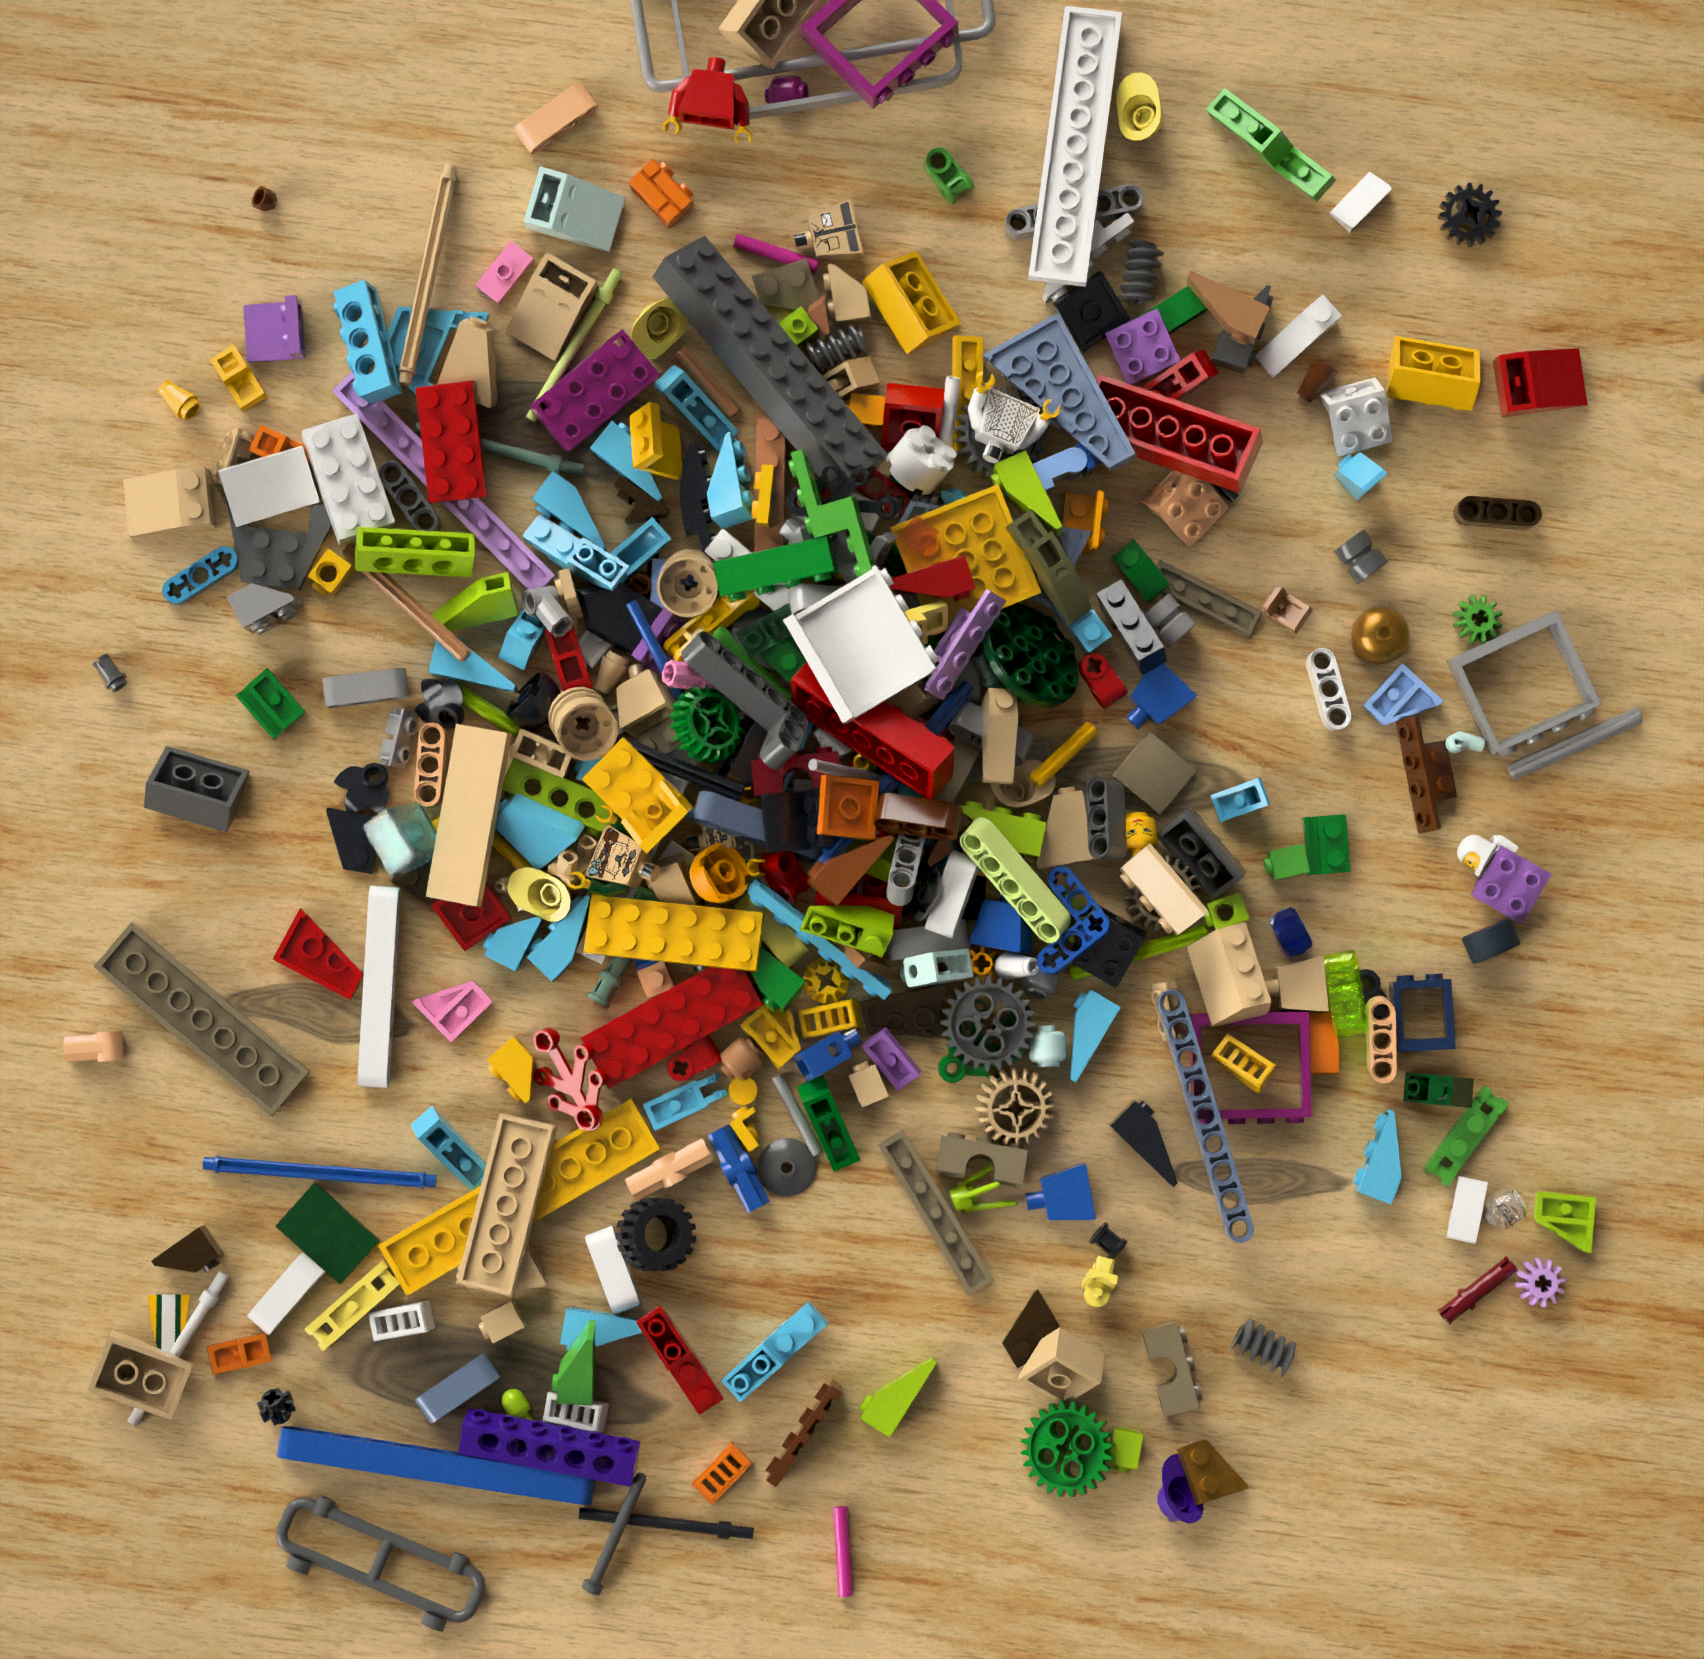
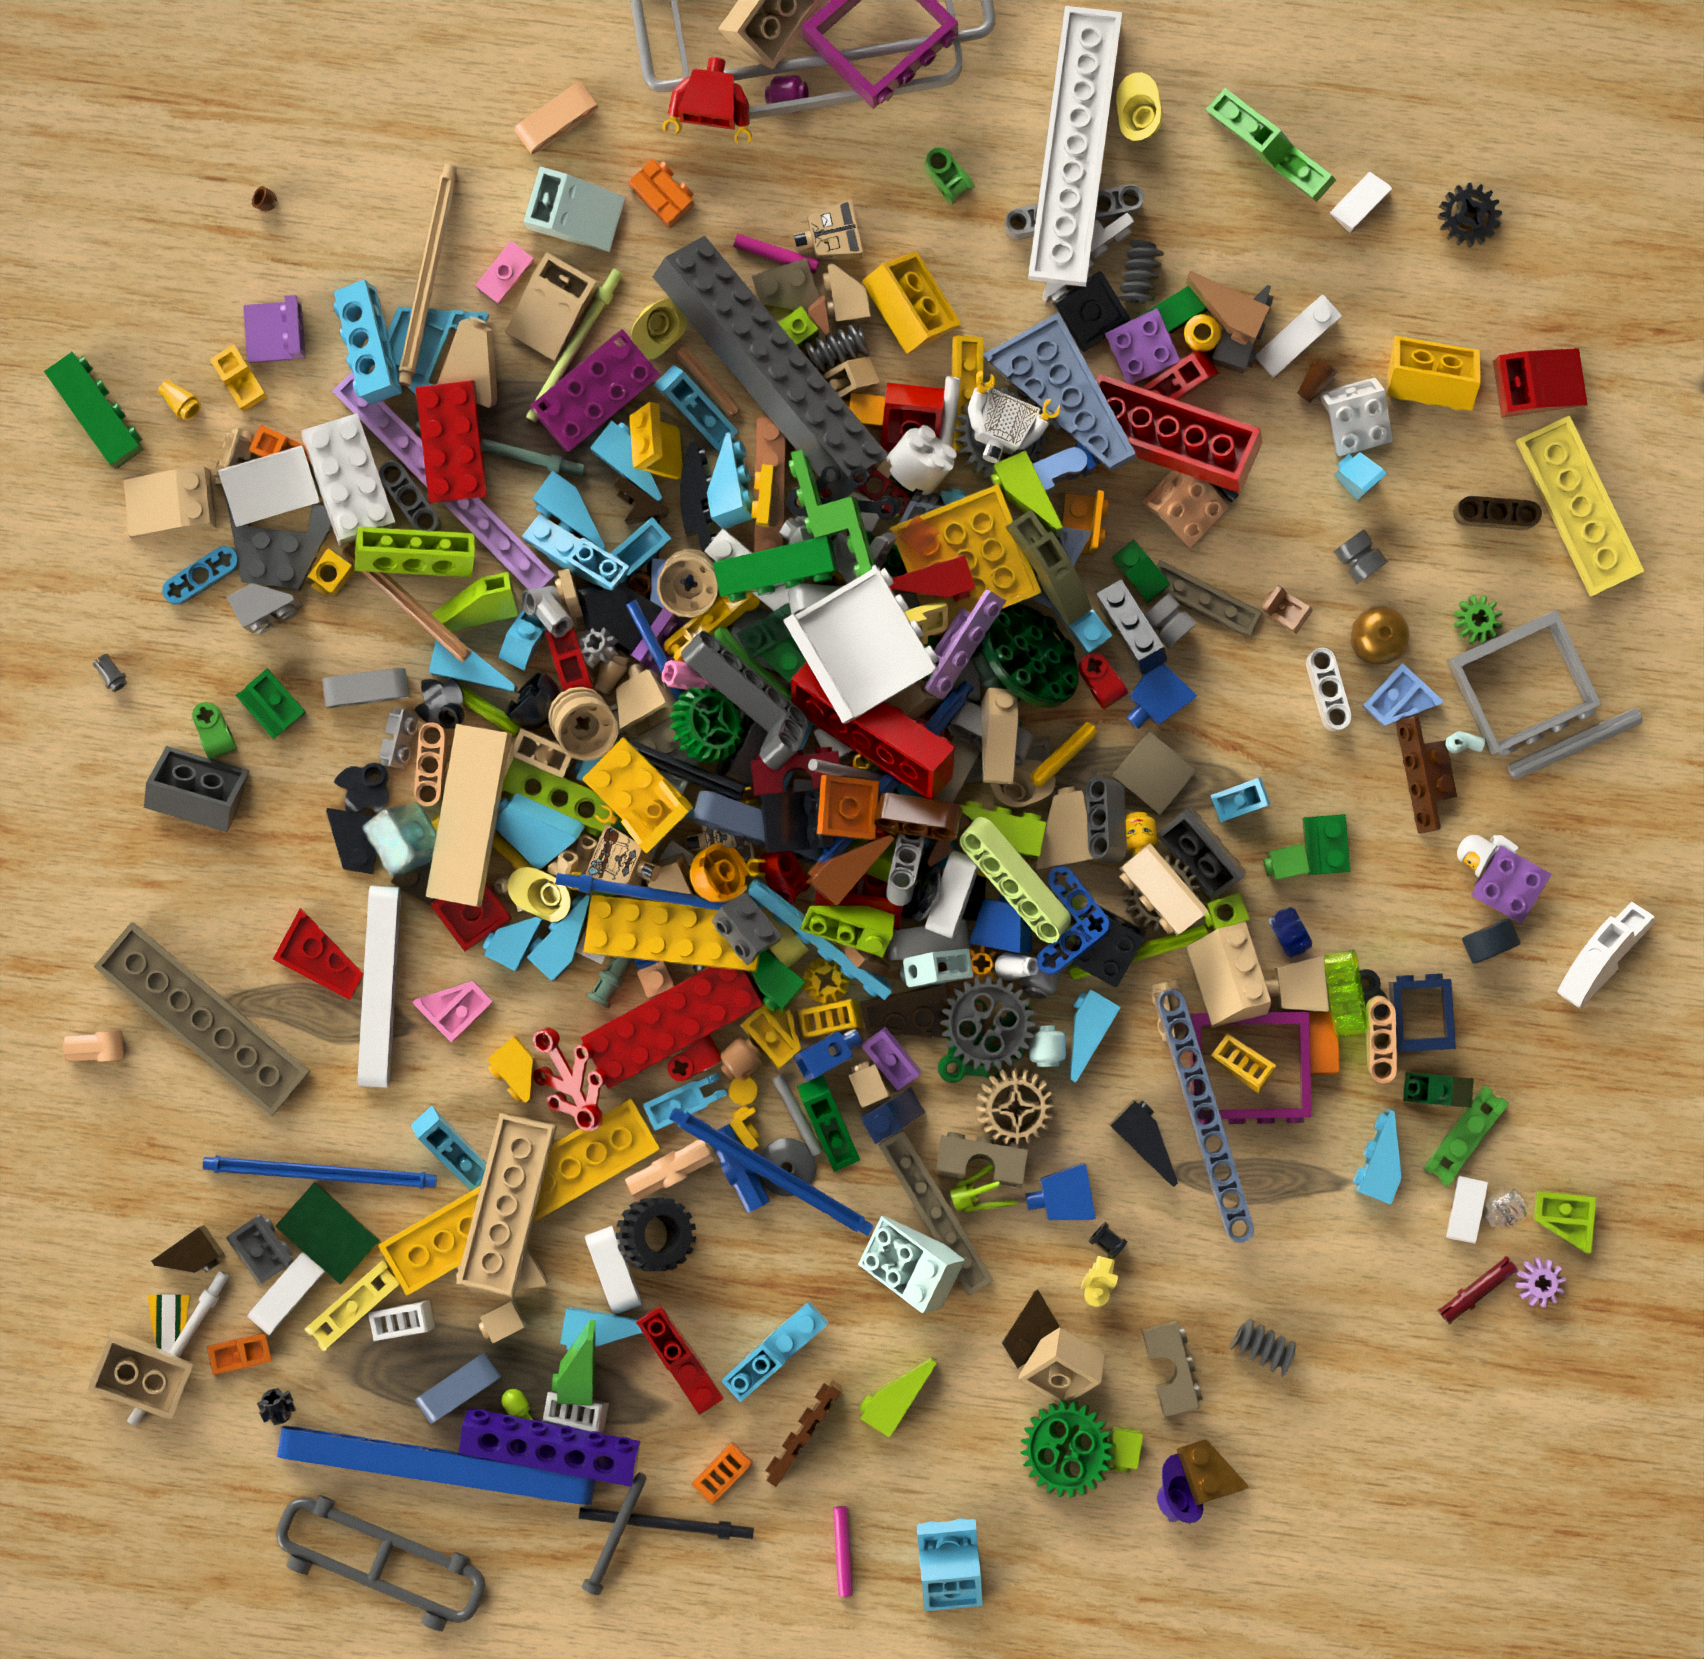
none -> green brick [44,352,144,469]
none -> bright green piece [192,702,237,760]
none -> dark grey bracket [226,1214,293,1285]
none -> blue bar [555,873,730,910]
none -> light grey gear [581,628,618,665]
none -> blue piece [669,1107,873,1236]
none -> dark grey bracket [712,892,783,965]
none -> light aqua slope [858,1216,965,1314]
none -> dark blue slope [861,1087,925,1144]
none -> medium azure bracket [917,1518,983,1611]
none -> yellow head [1184,314,1221,353]
none -> light yellow plate [1515,415,1645,597]
none -> white slope [1558,902,1656,1009]

